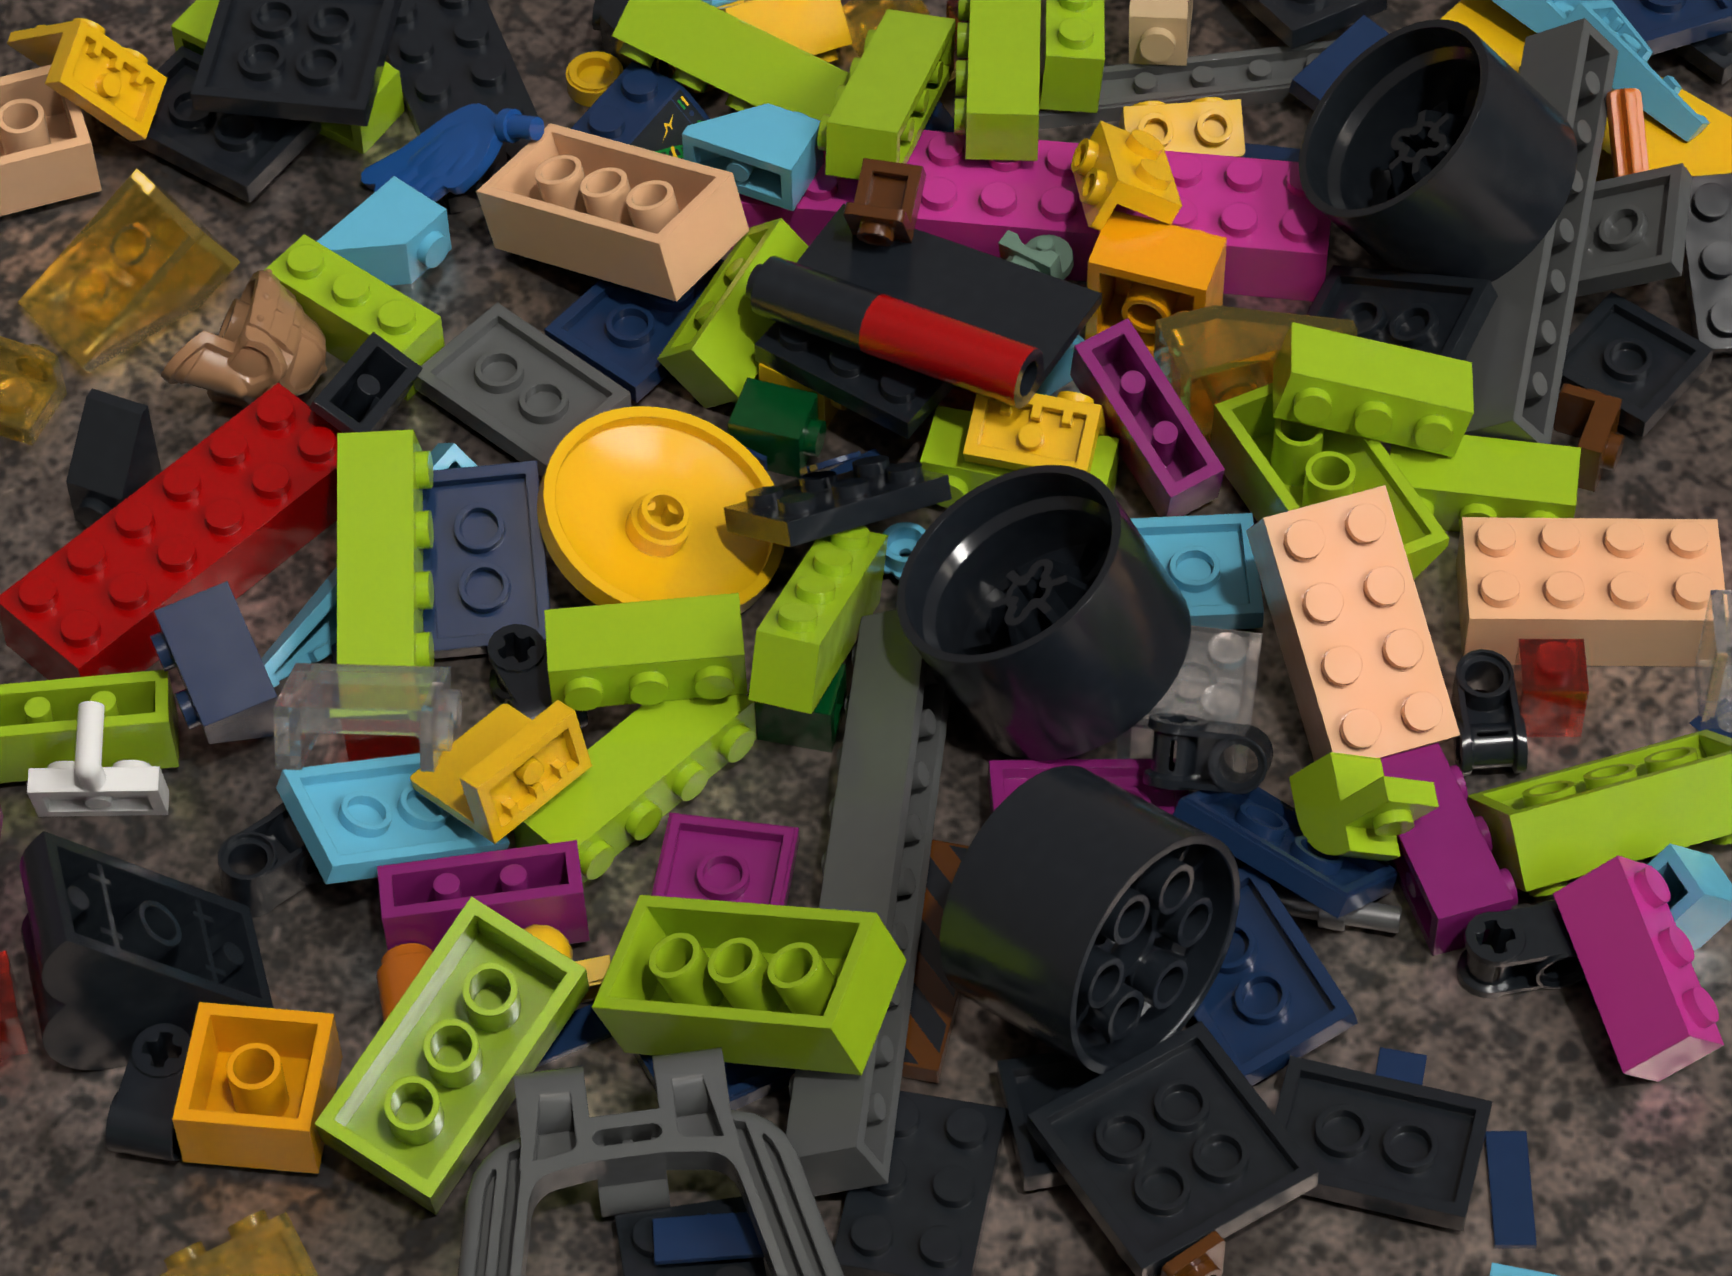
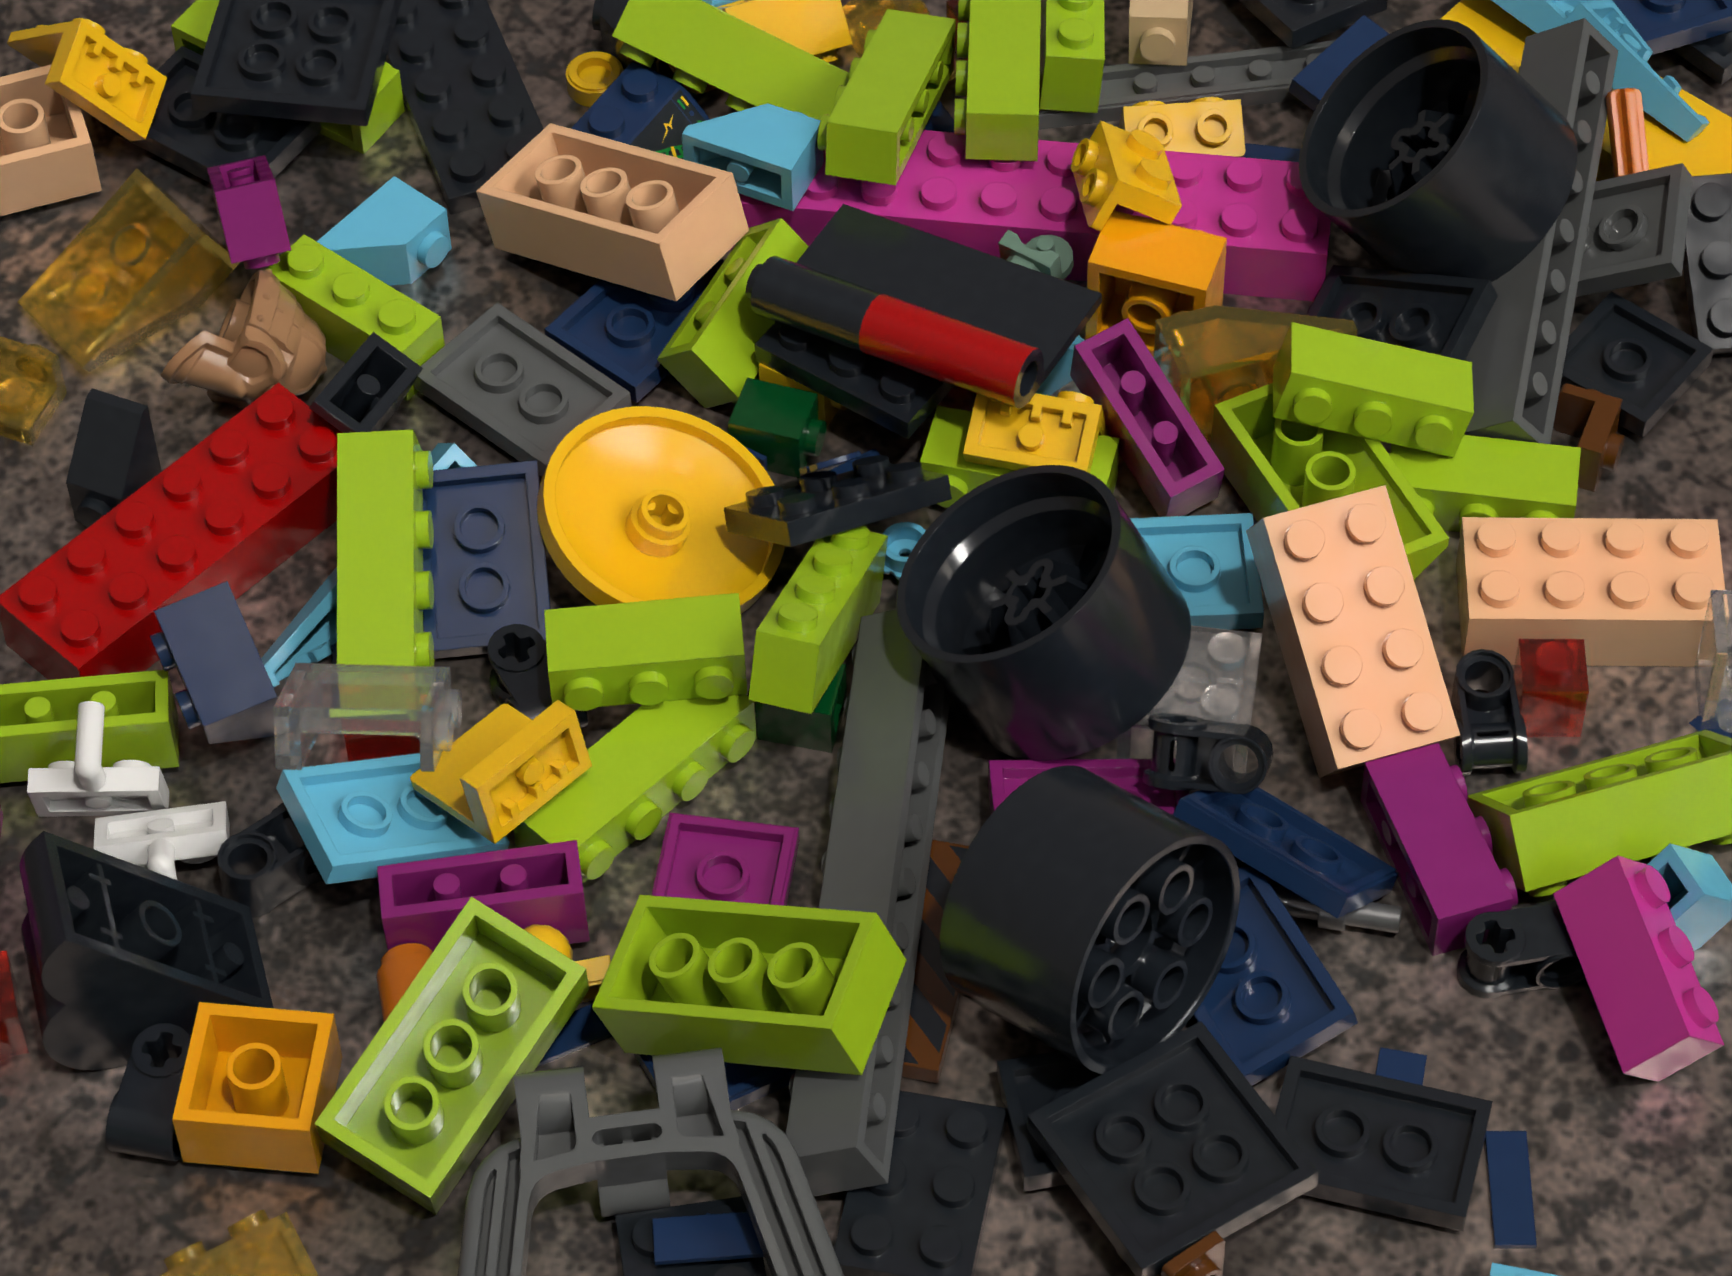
blue animal [361,103,545,202] -> none
reddish brown bracket [843,158,926,247] -> none
lime brick [1289,752,1439,861] -> none
none -> white plate [93,801,230,880]
none -> magenta brick [207,155,291,269]

